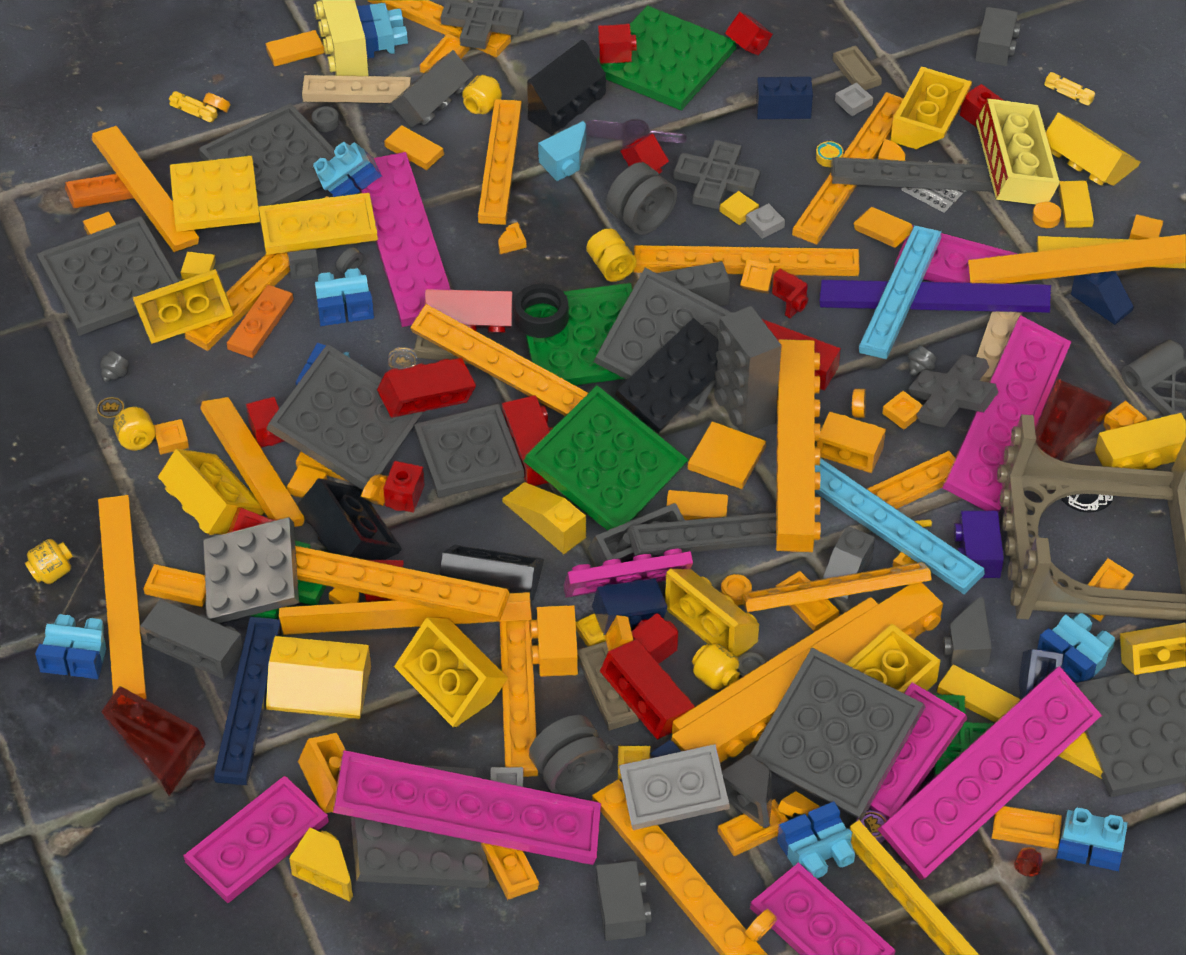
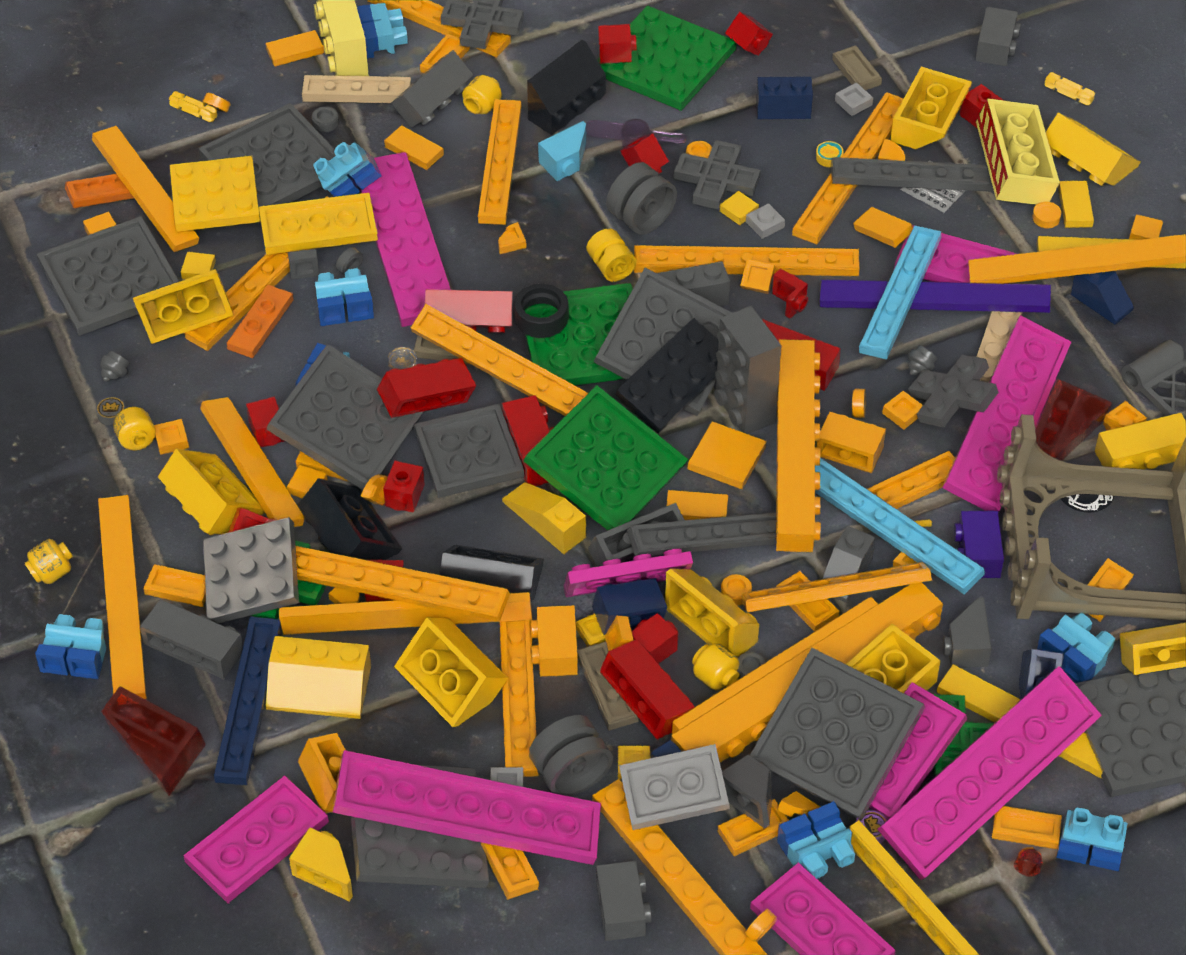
none -> light orange tile [686,141,712,158]

